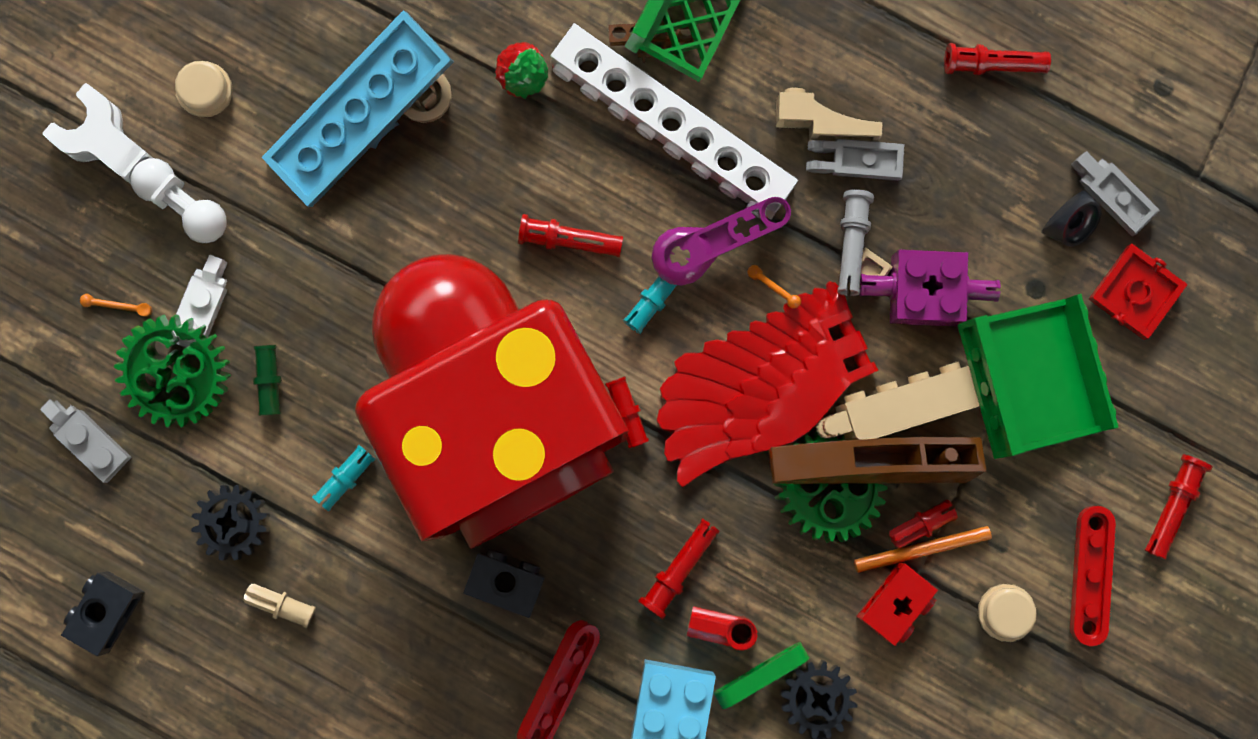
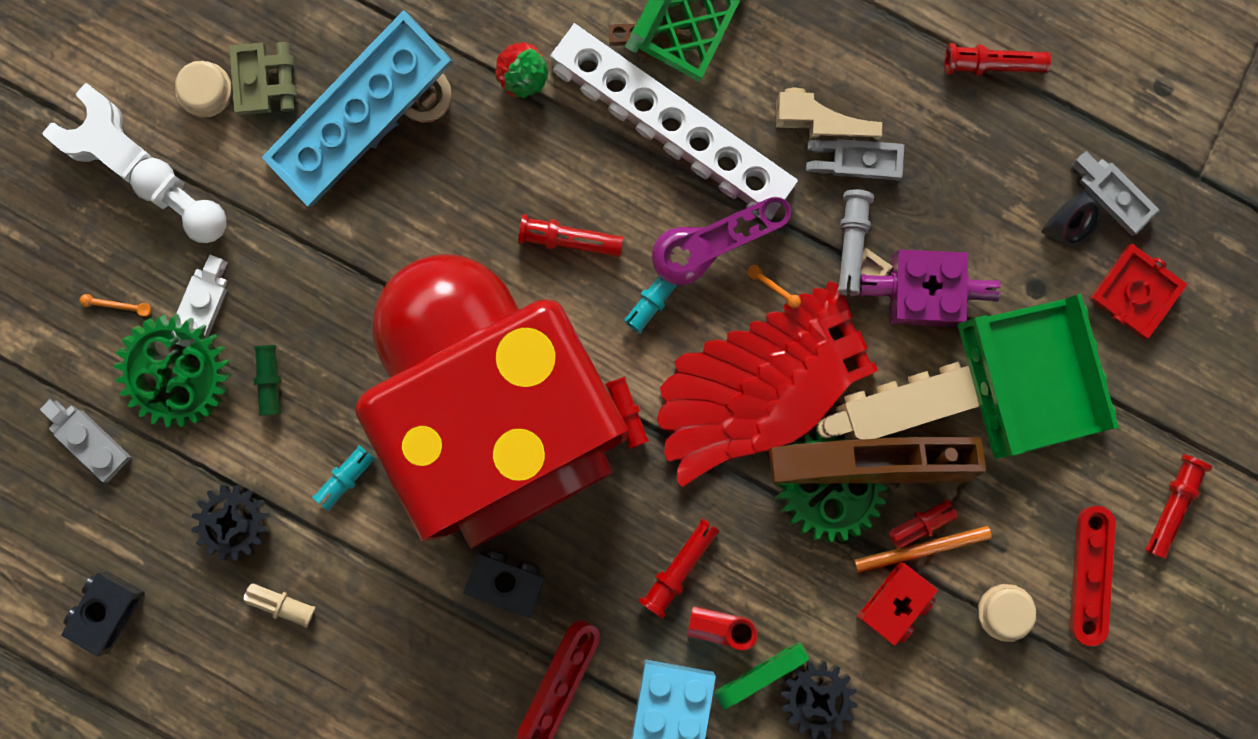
none -> olive plate [229,42,297,116]

